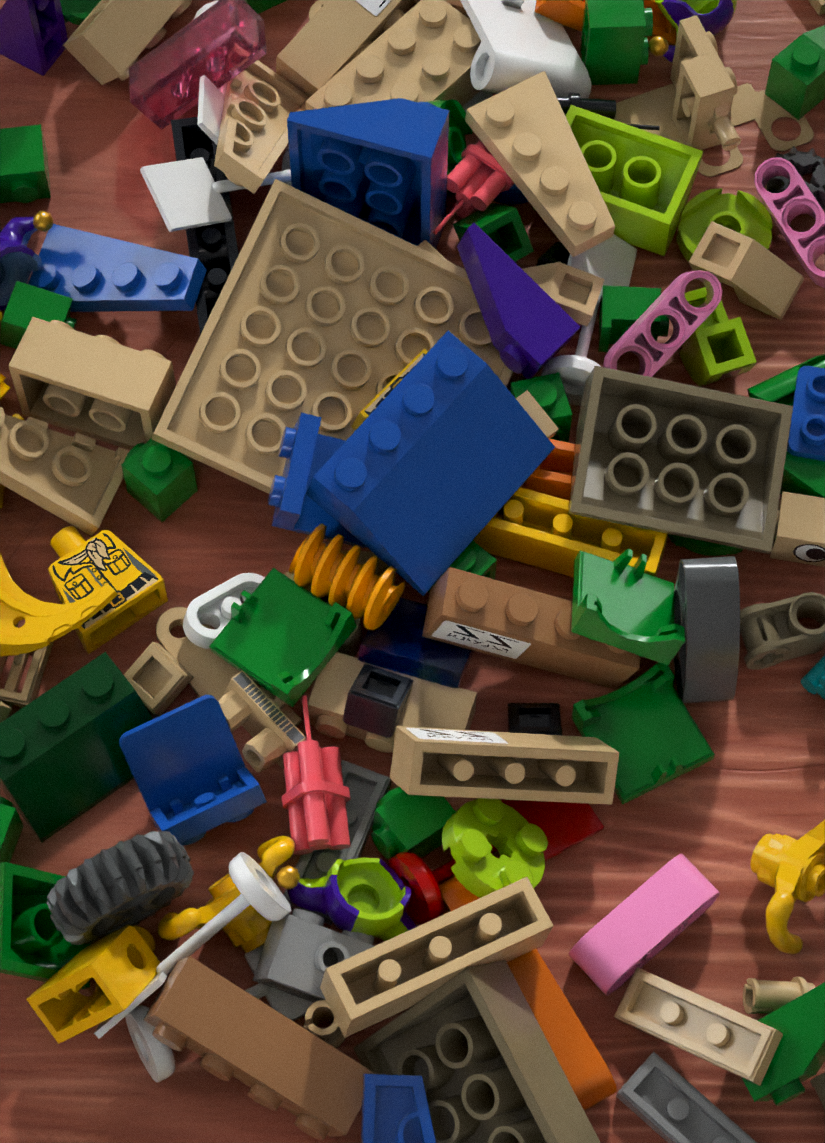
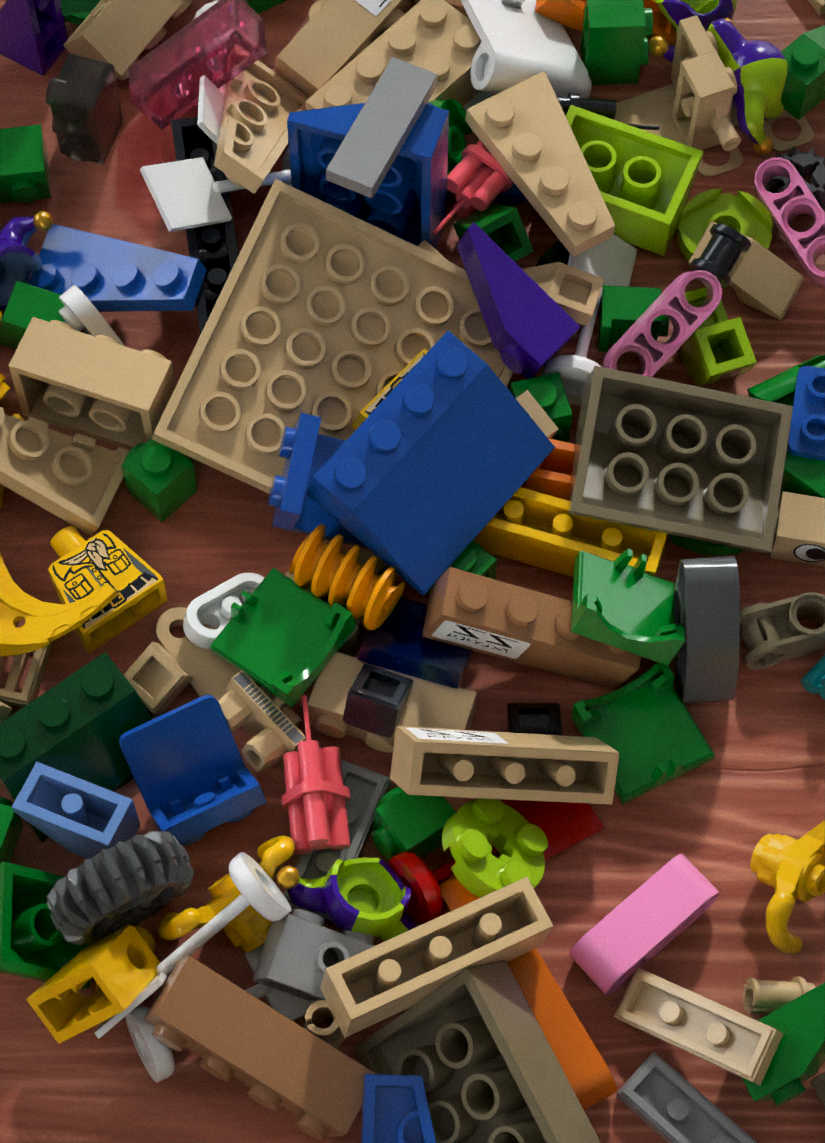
none -> medium blue slope [12,761,141,859]
none -> clear smoke brick [46,53,123,165]
none -> white plate [58,285,125,346]
none -> light grey tile [326,57,438,199]
none -> black bush [689,223,751,288]
none -> piece [706,18,788,155]

